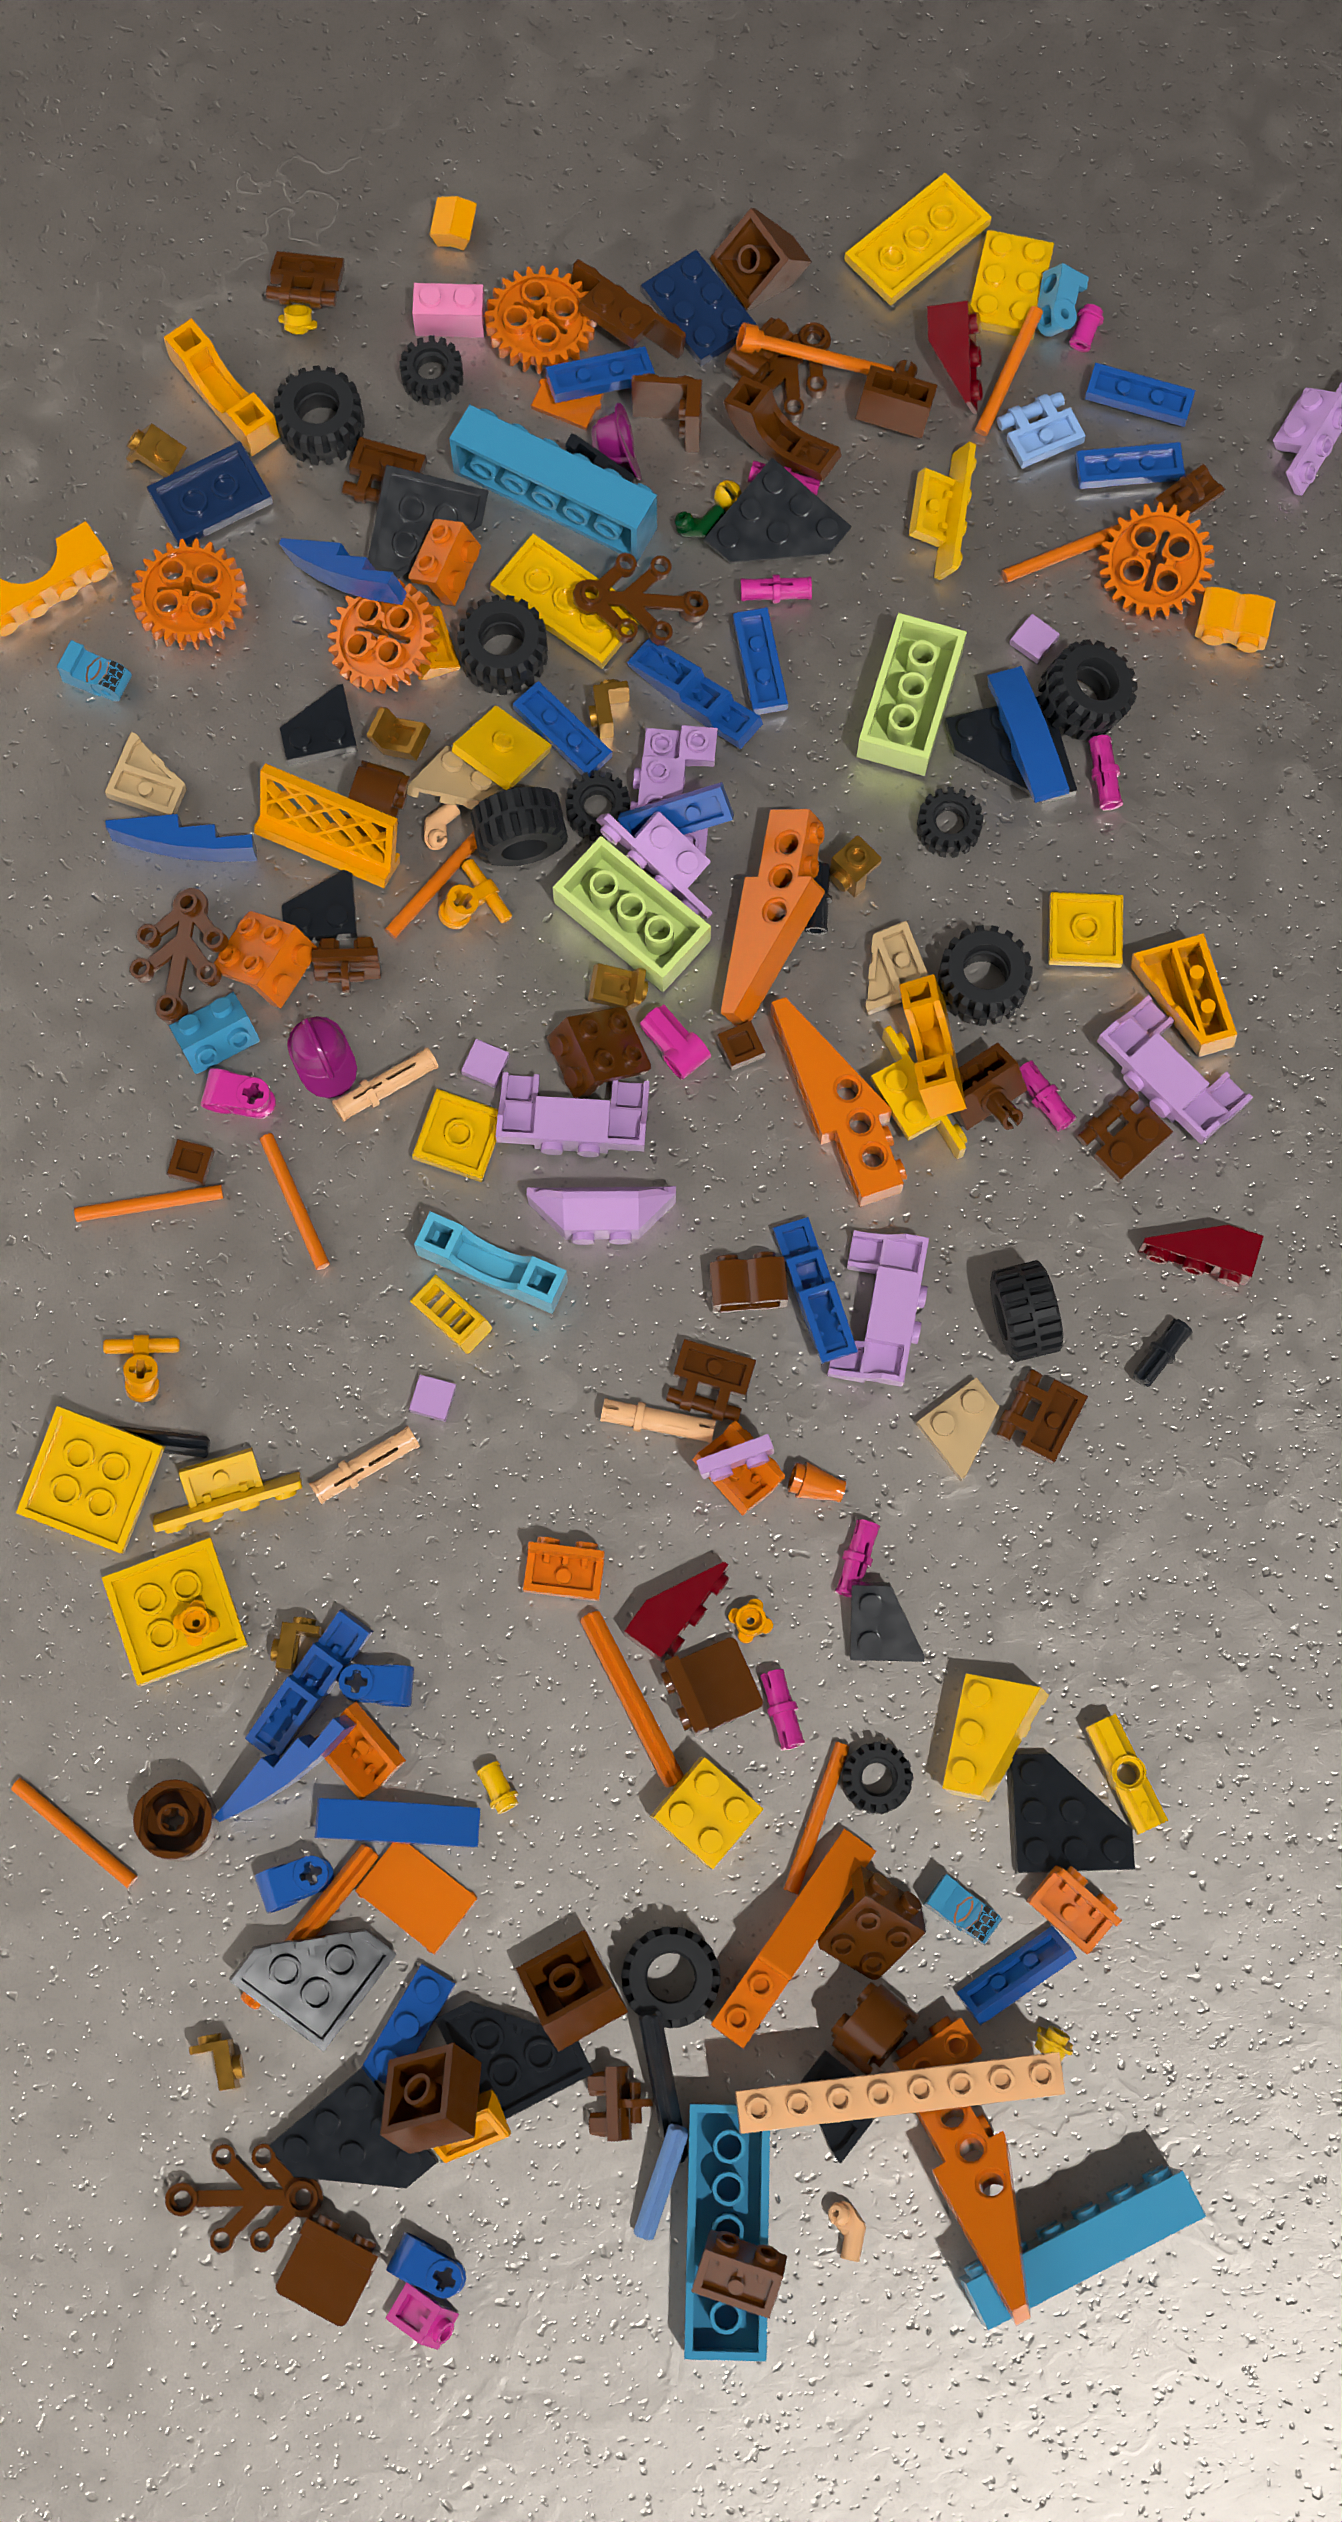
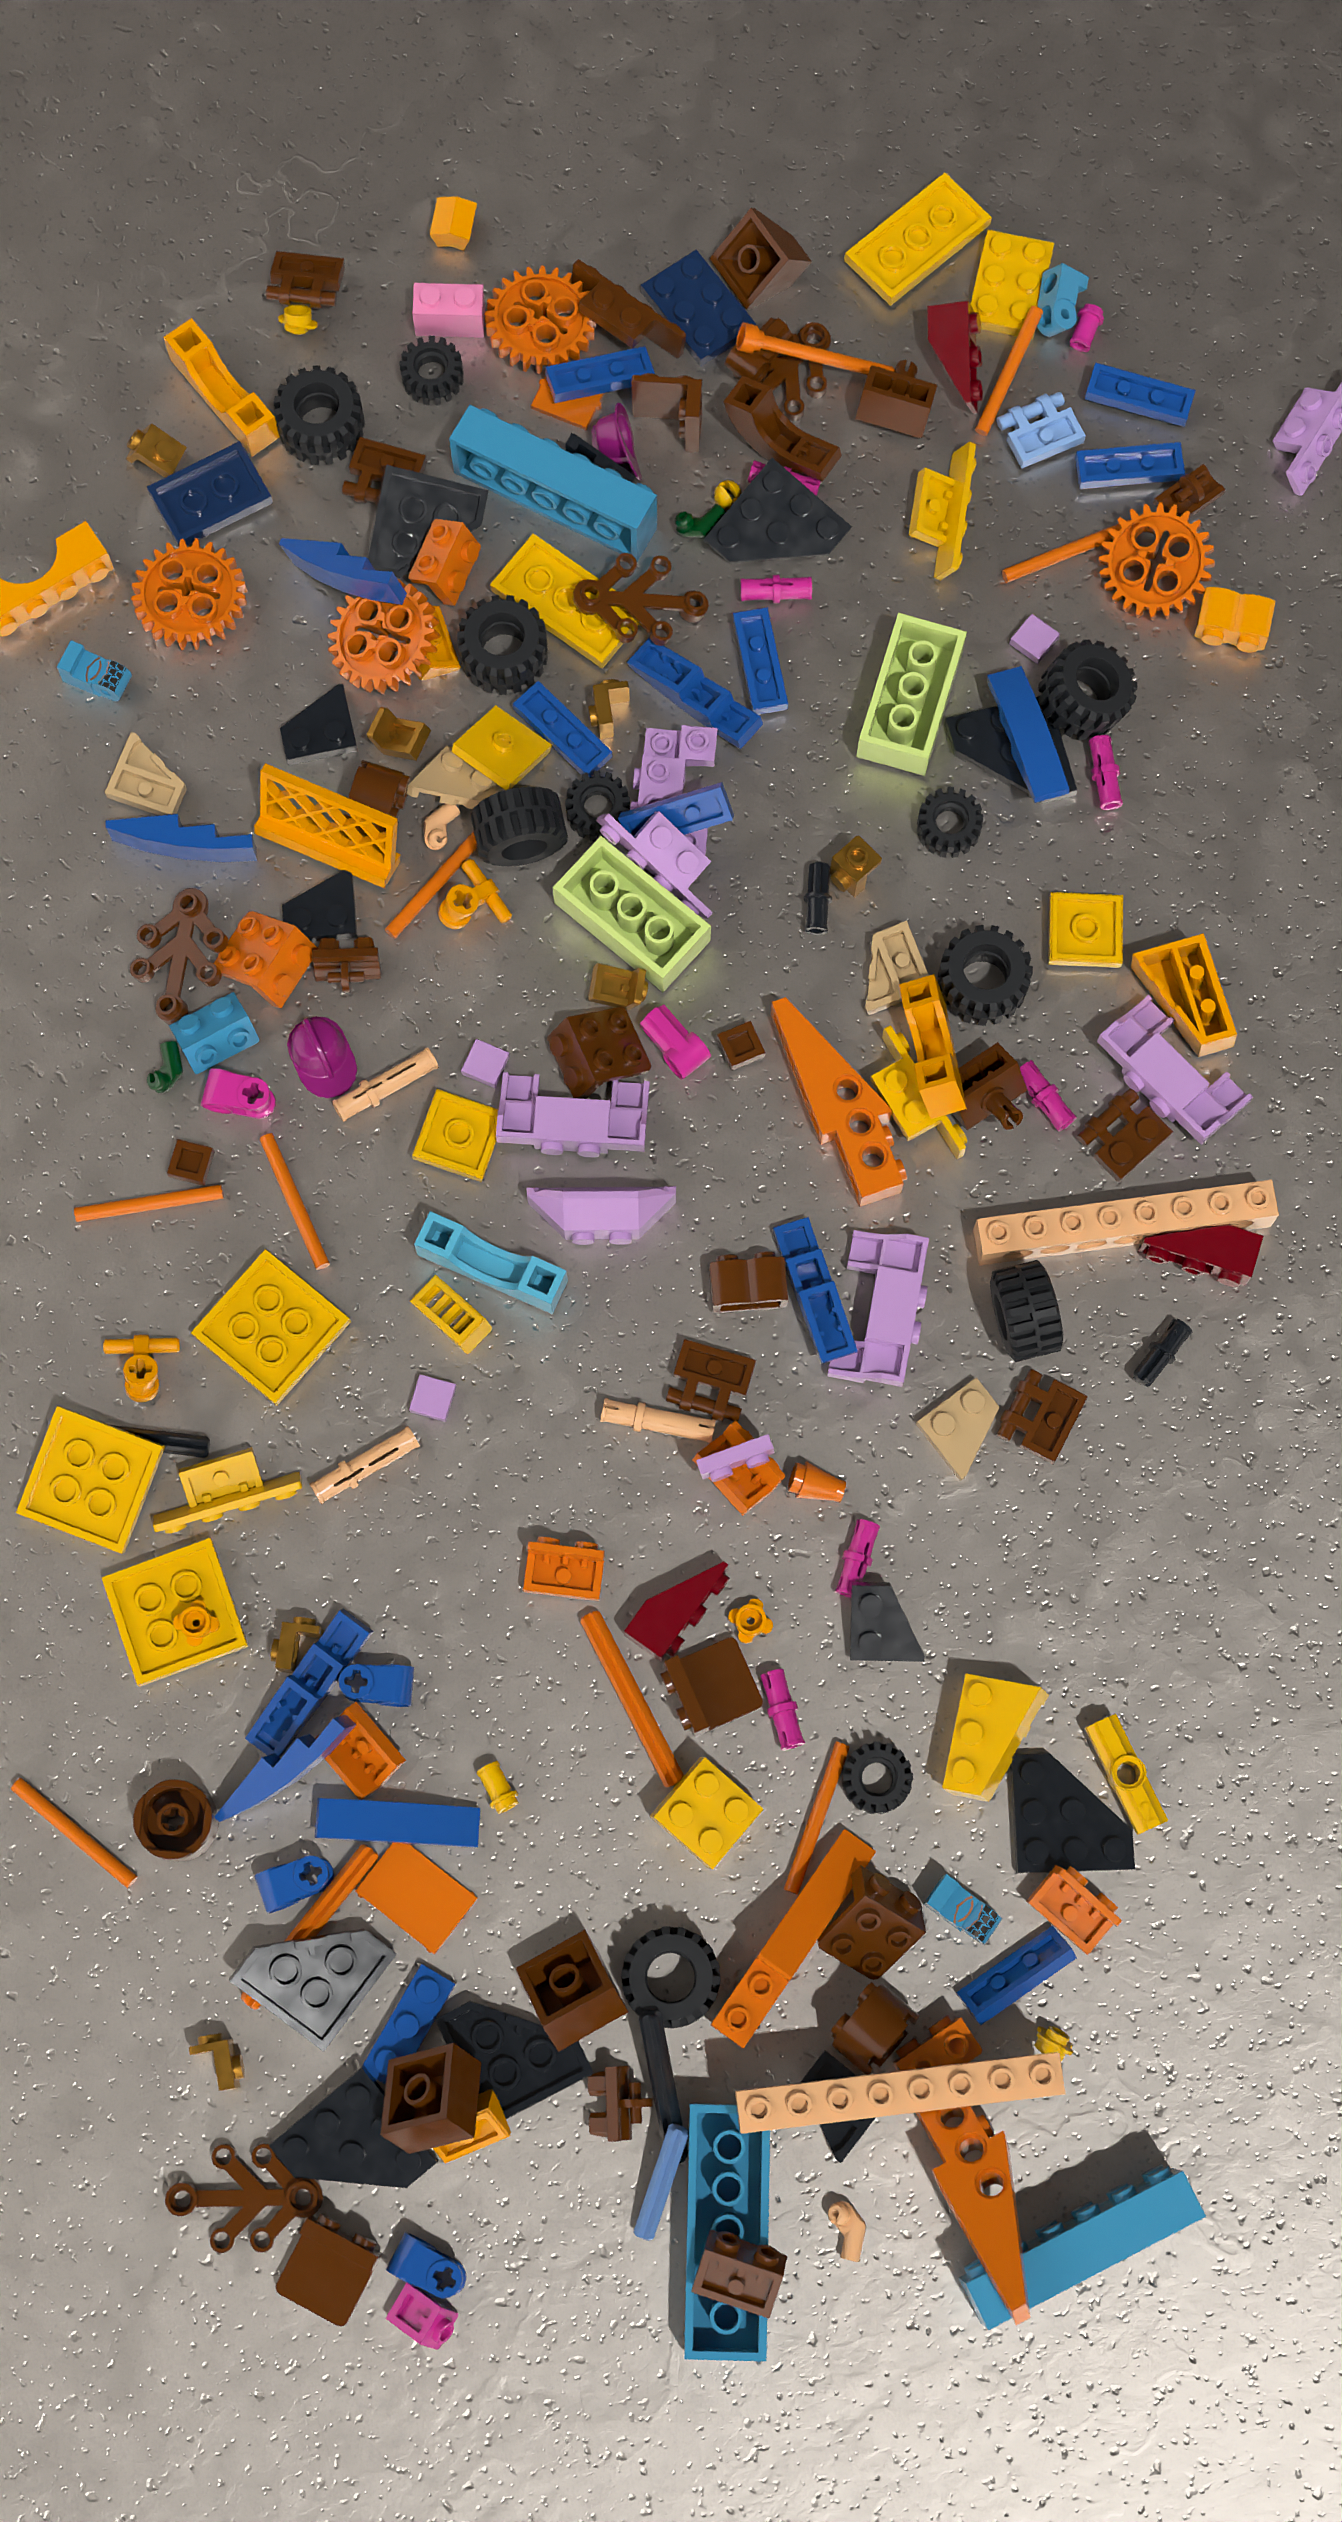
orange brick [720,809,825,1026] -> none
none -> dark green arm [147,1041,183,1093]
none -> yellow plate [191,1249,351,1406]
none -> light nougat brick [973,1180,1279,1266]

